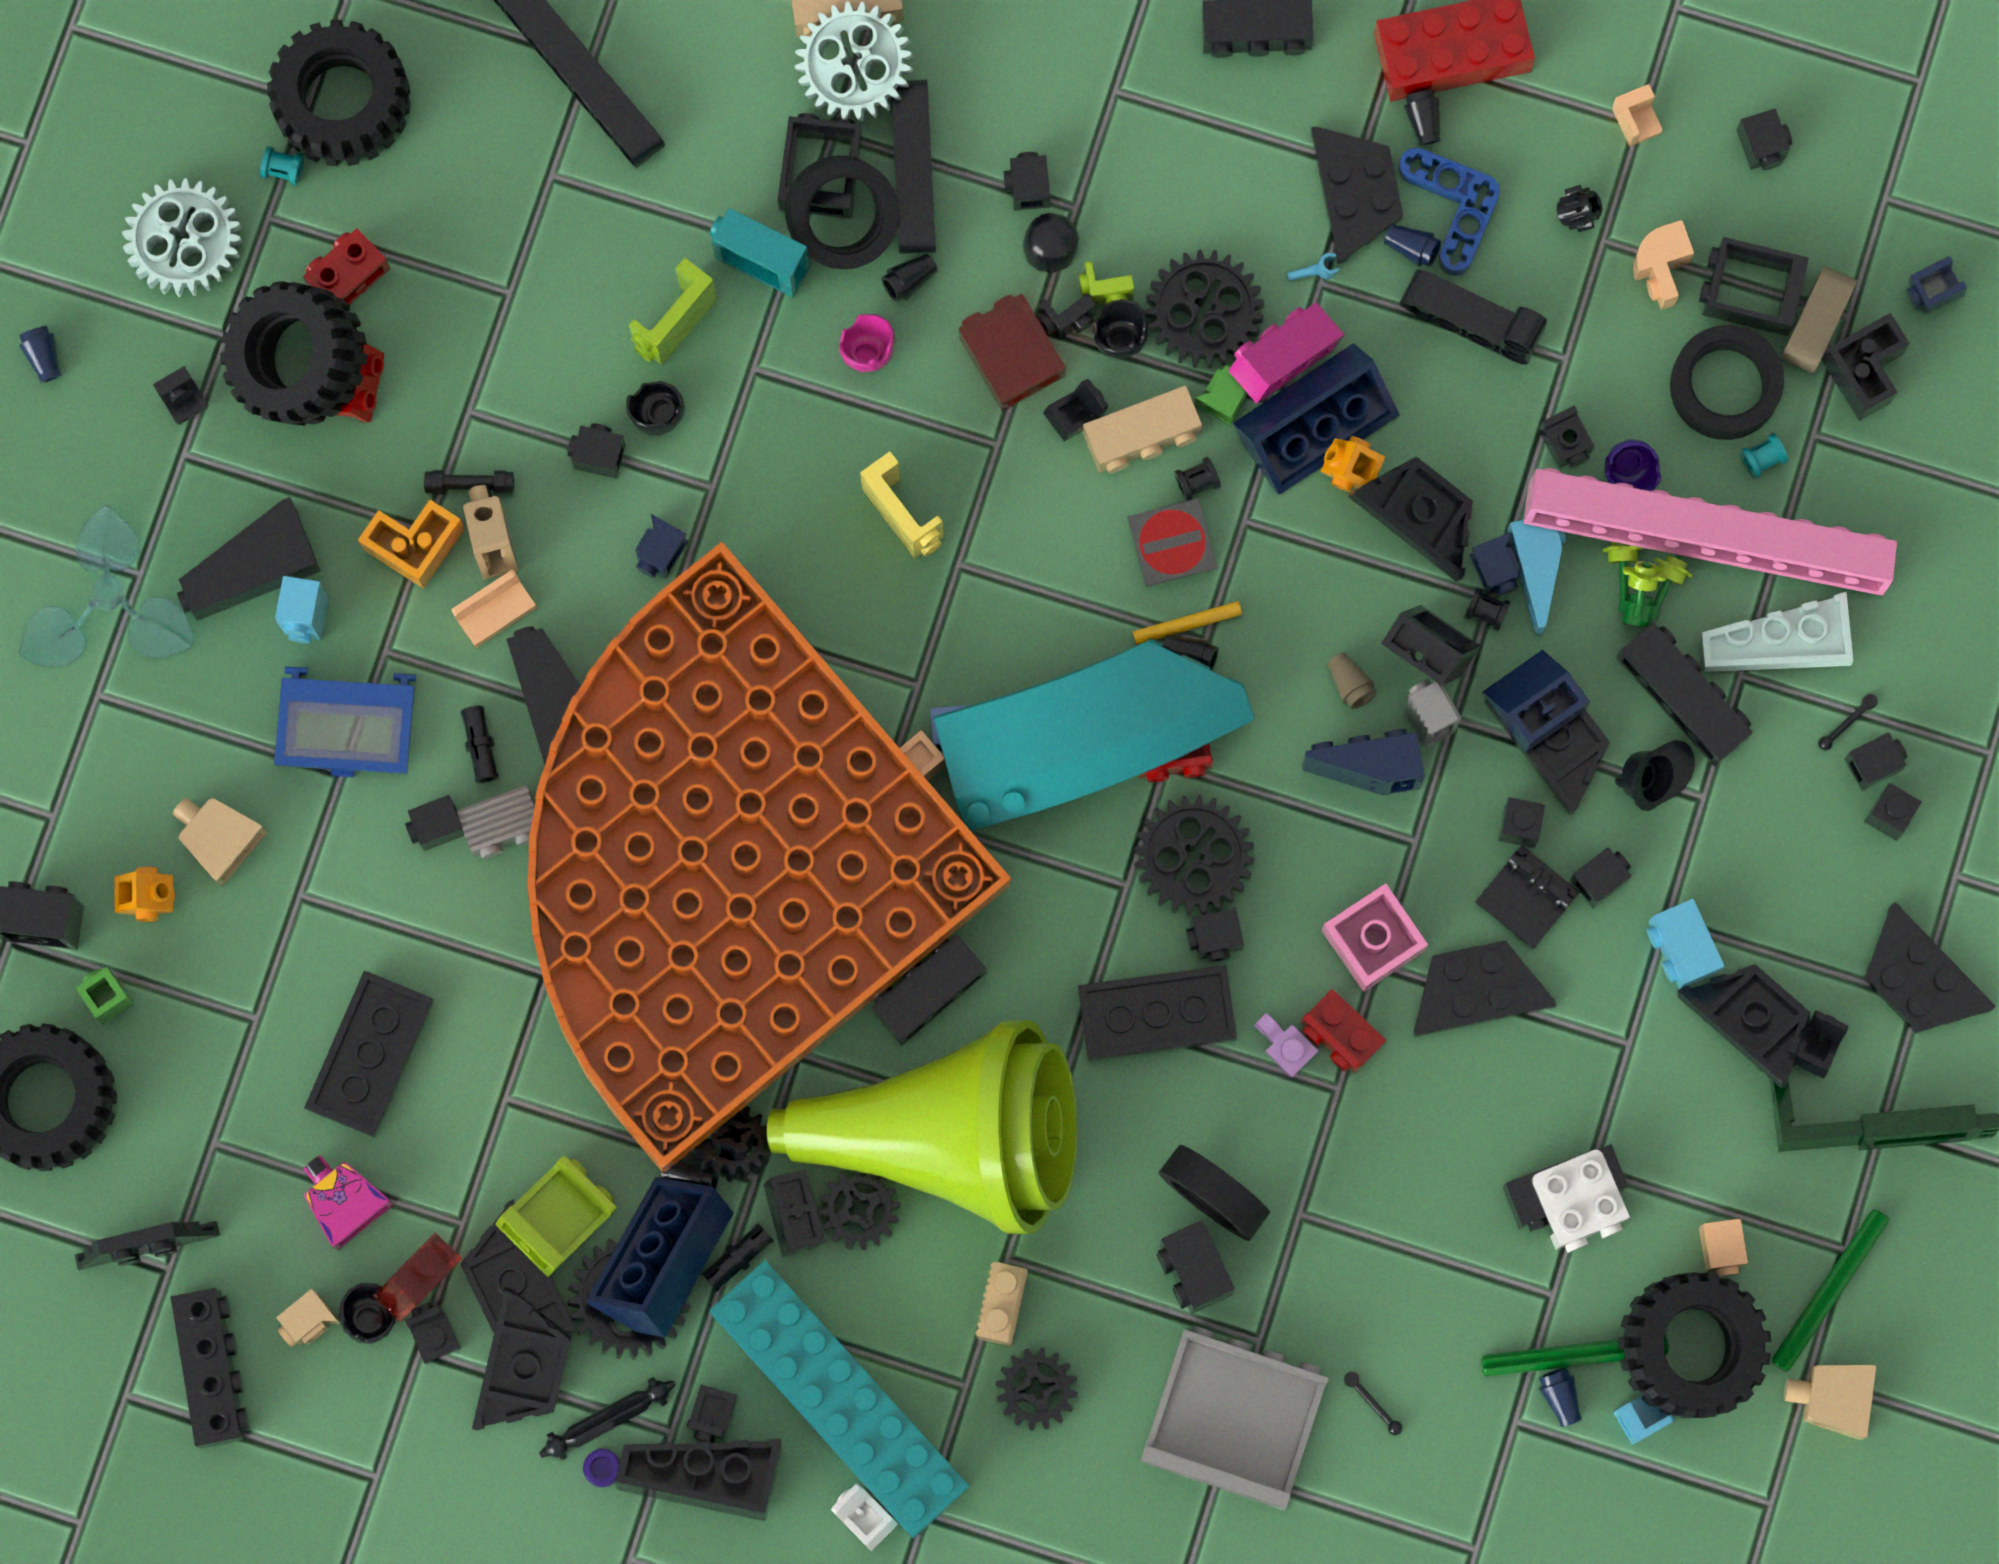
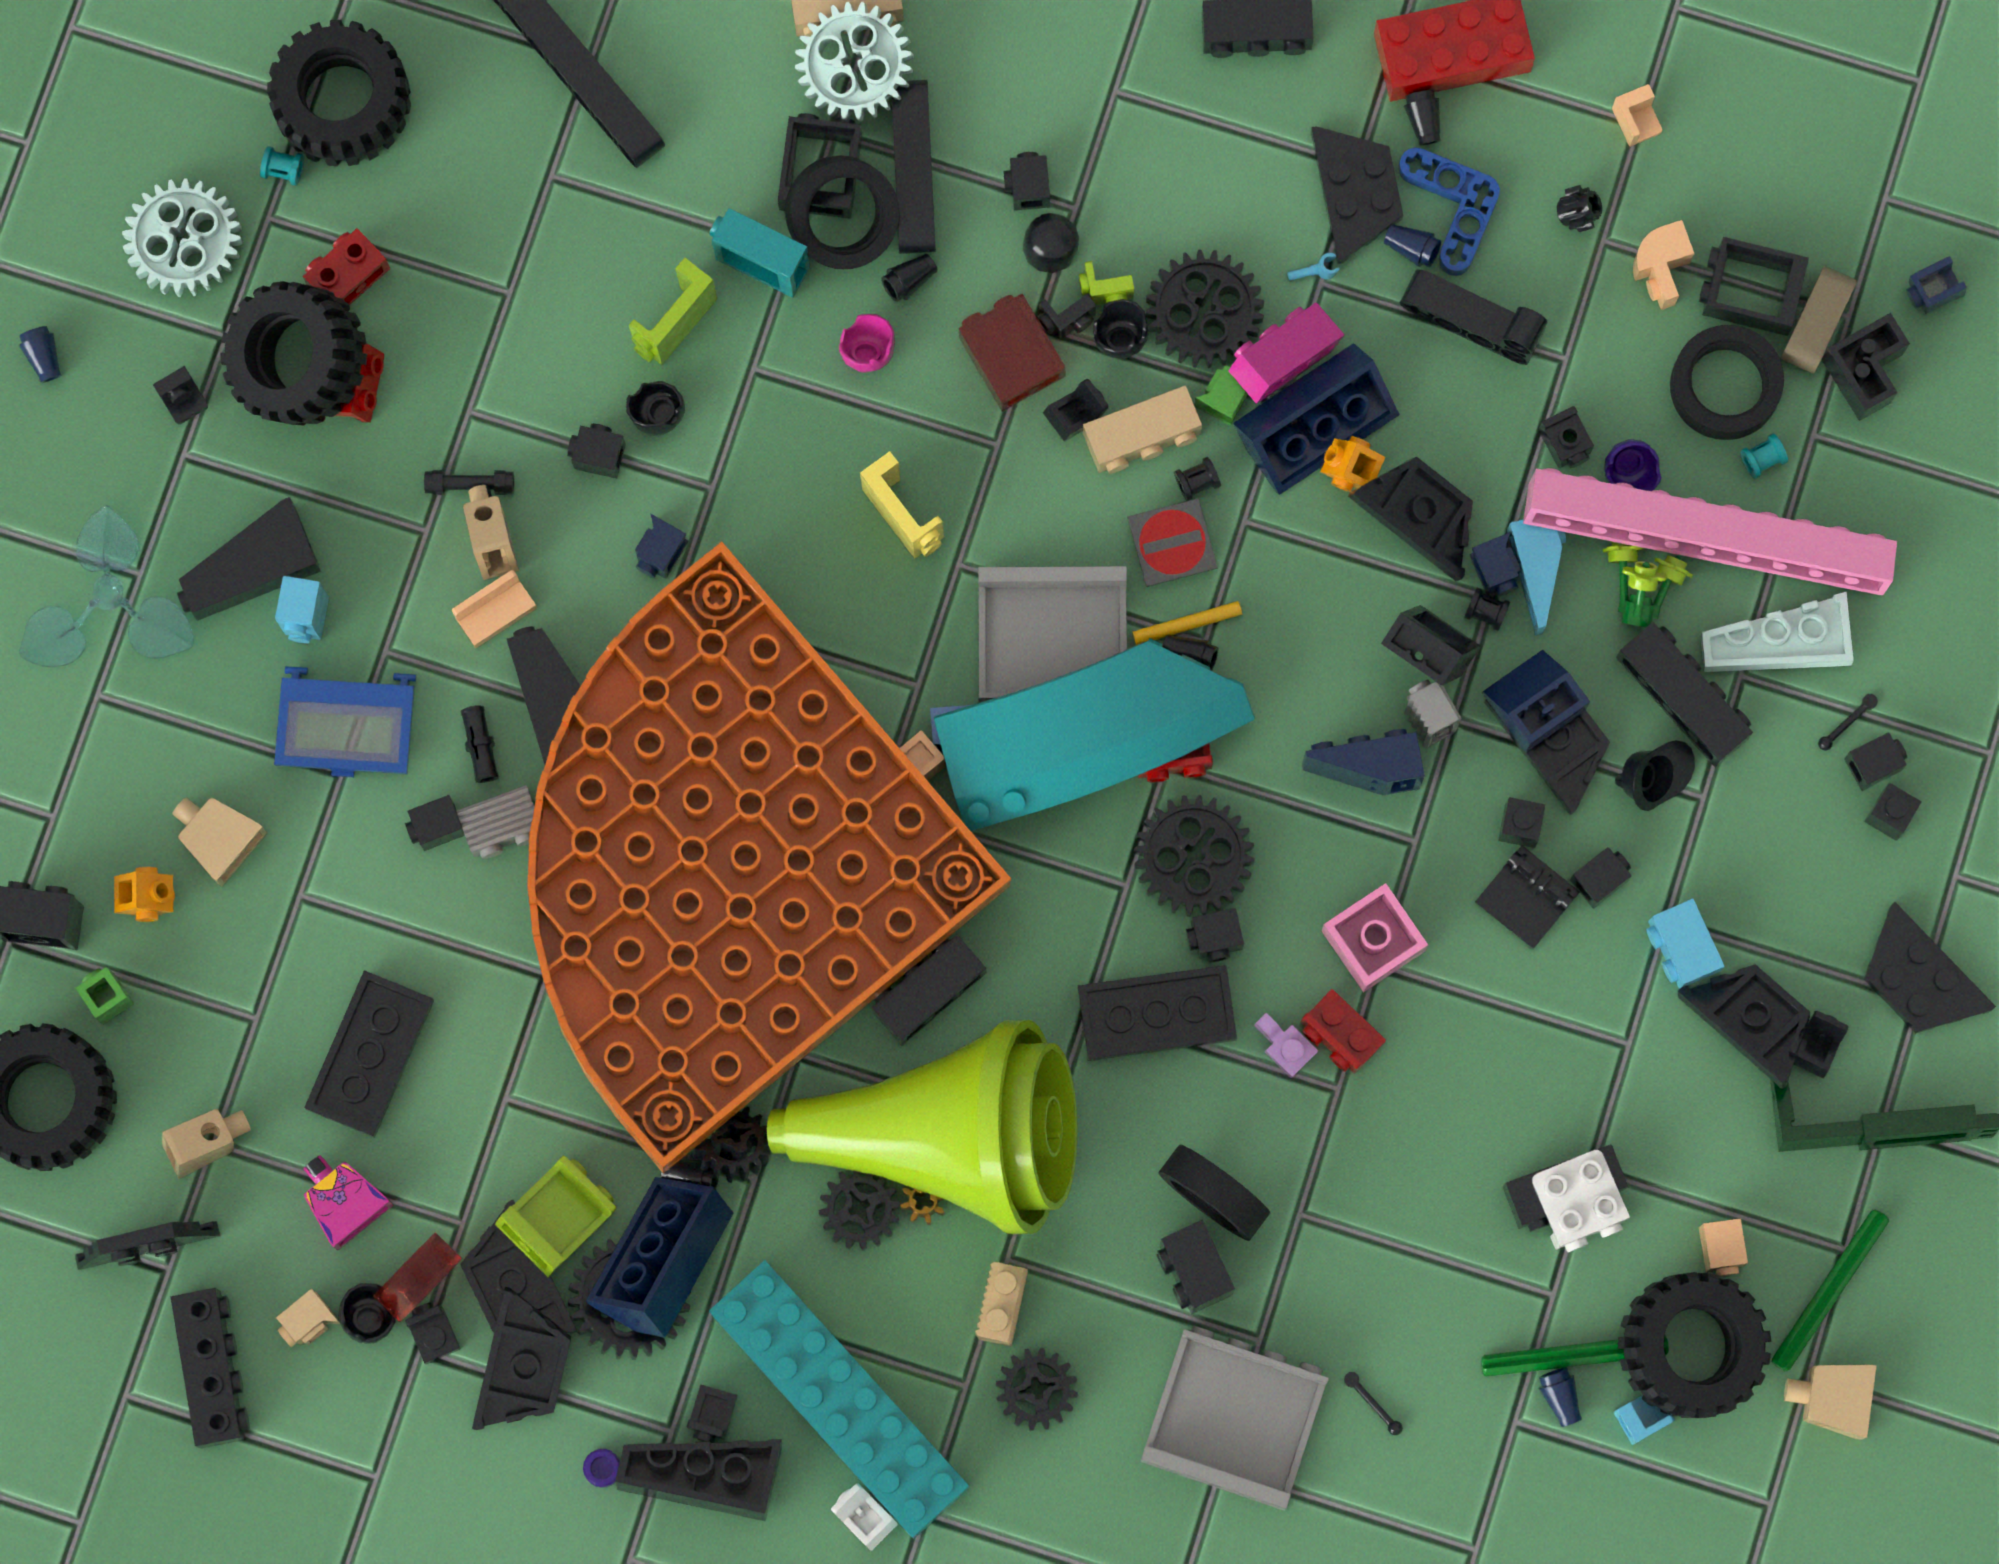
light orange brick [358,500,465,589] -> none
black wheel [539,1377,676,1460] -> none
black pin [701,1223,774,1292] -> none
black hinge [763,1170,825,1257] -> none
dark tan cone [1327,652,1376,709] -> none
black wing [1413,940,1556,1037] -> none
black brick [1737,108,1792,170] -> none
none -> tan torso [162,1109,251,1179]
none -> pearl gold gear [900,1188,944,1225]
none -> light grey panel [978,566,1127,703]

